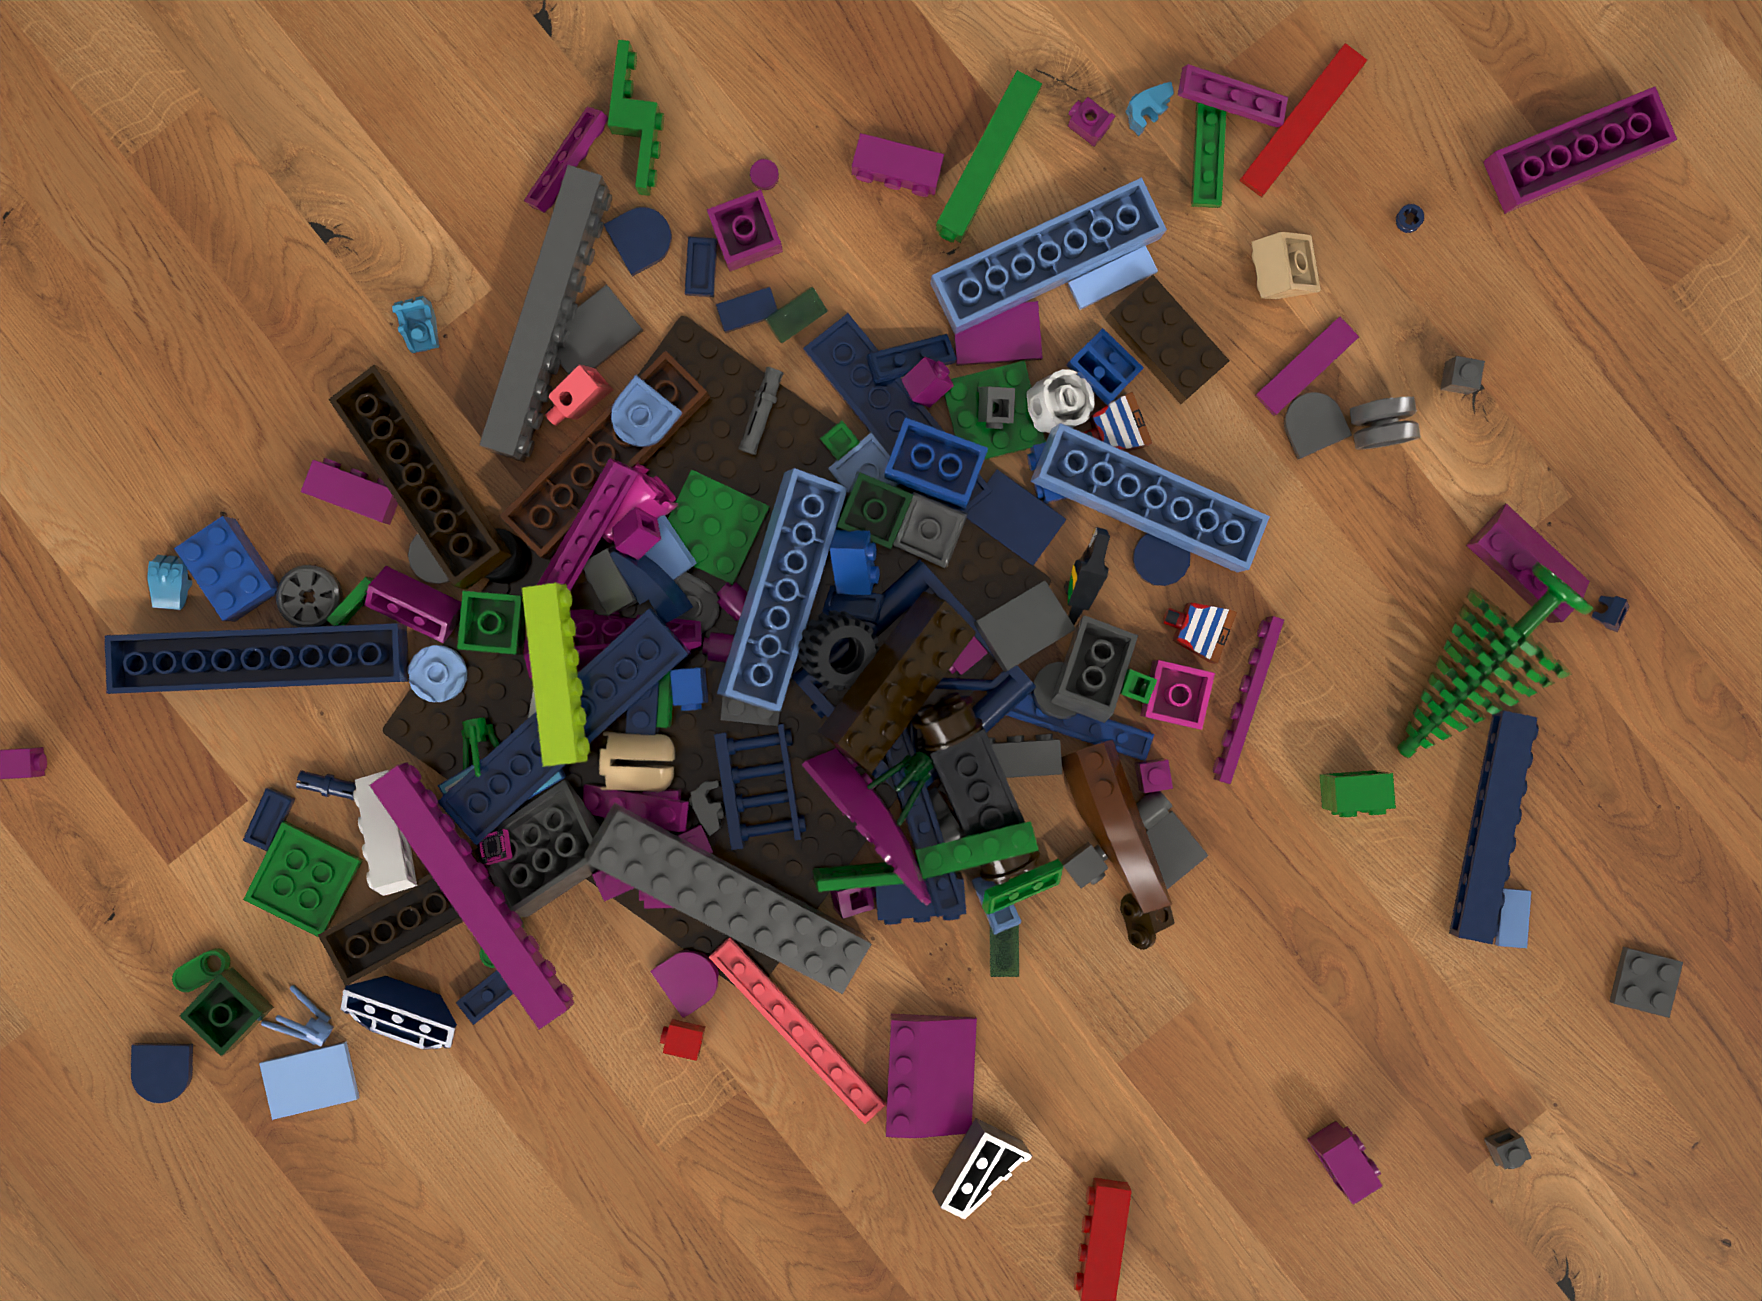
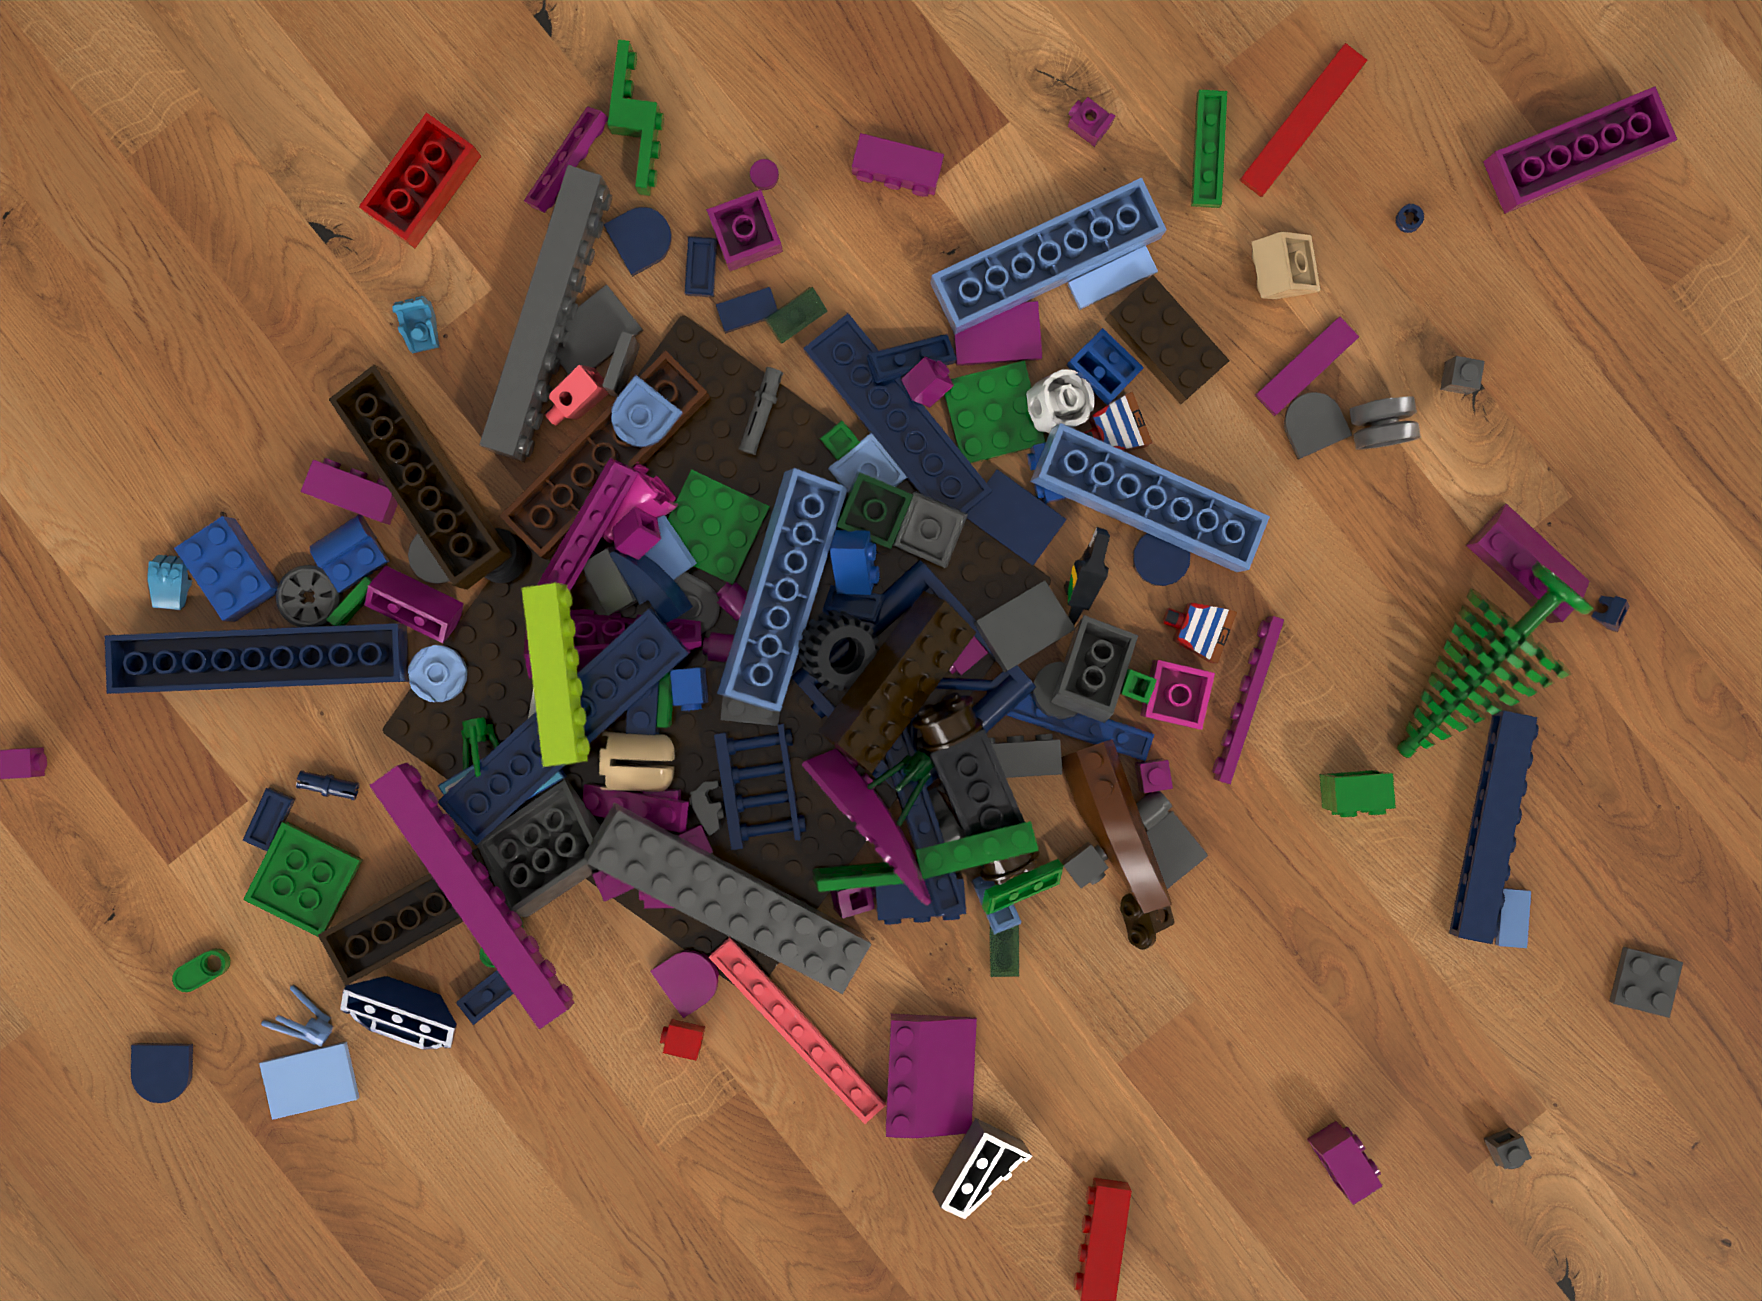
dark green brick [179,968,274,1056] -> none
white brick [353,770,417,896] -> none
green brick [457,591,526,655] -> none
tile [479,829,512,865] -> none
blue brick [884,417,988,509] -> none
green brick [936,70,1042,243] -> none
dark grey brick [977,387,1015,429] -> none
dark azure hand [1125,82,1174,137] -> none
magenta plate [1177,64,1288,128] -> none
none -> blue brick [310,514,390,593]
none -> red brick [359,112,481,249]
none -> dark grey tile [602,331,640,398]

